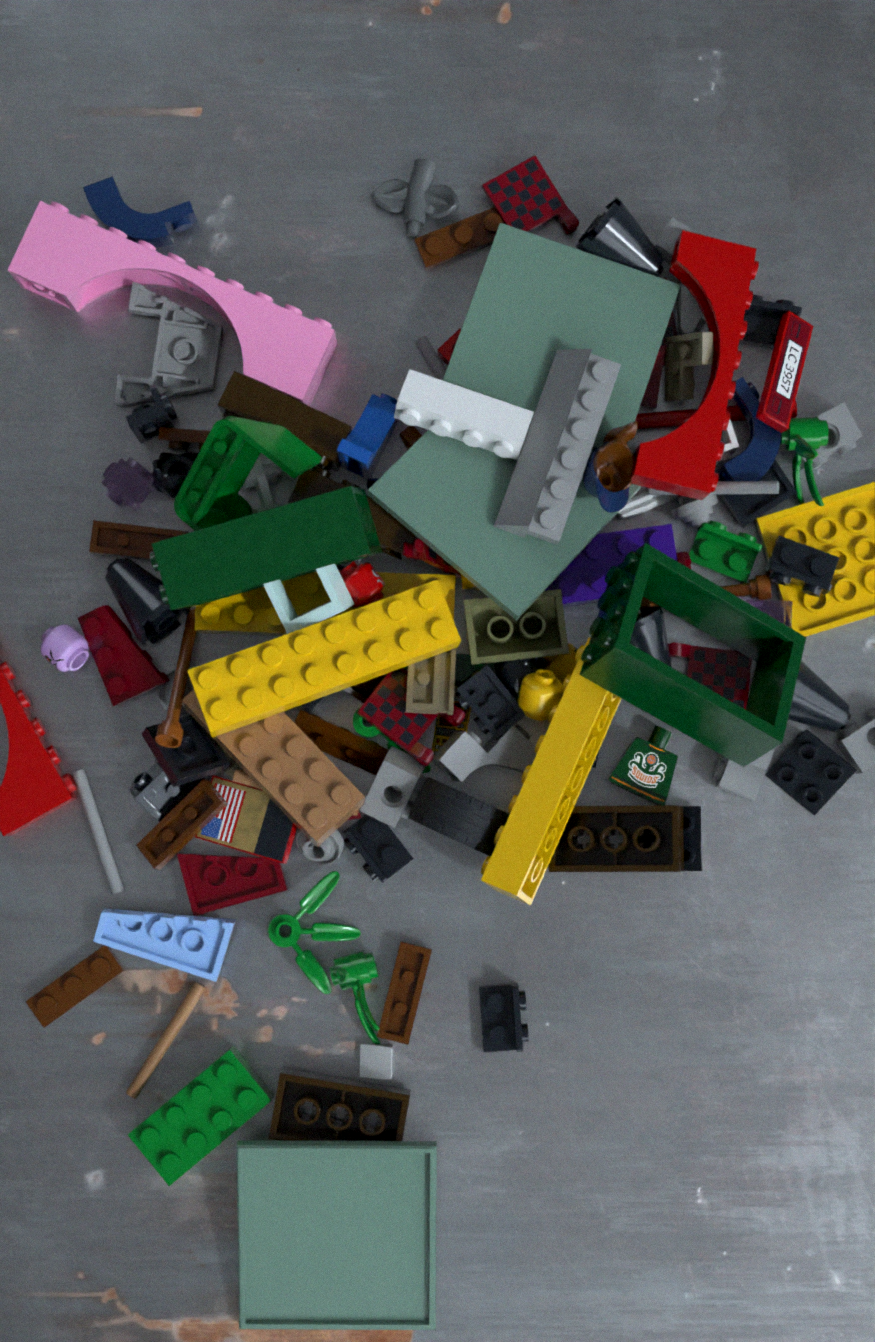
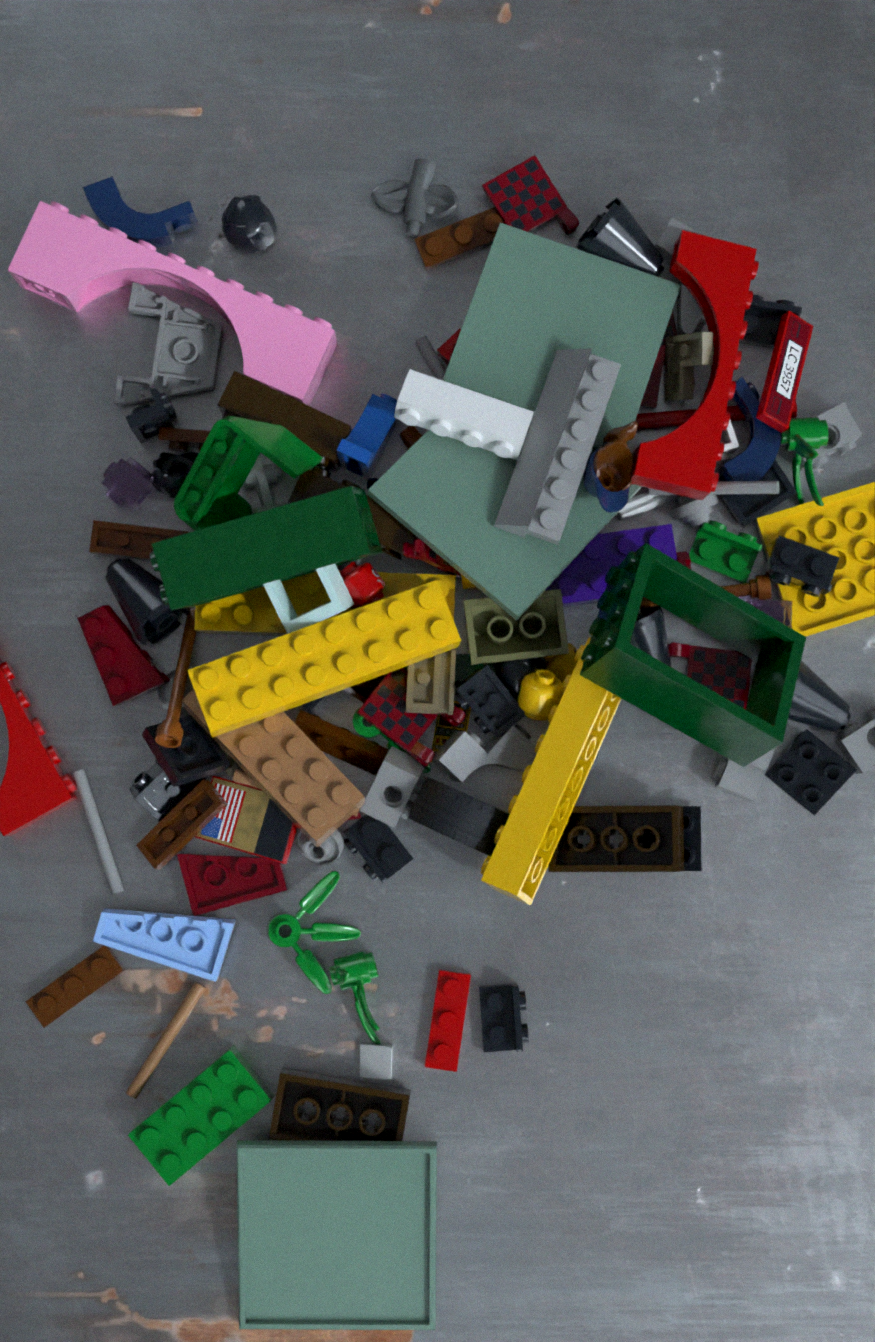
lavender head [40,624,89,672] -> none
reddish brown plate [377,941,432,1045] -> none
dark green torso [605,725,678,805] -> none
none -> black hair [221,195,277,254]
none -> red plate [425,969,471,1072]

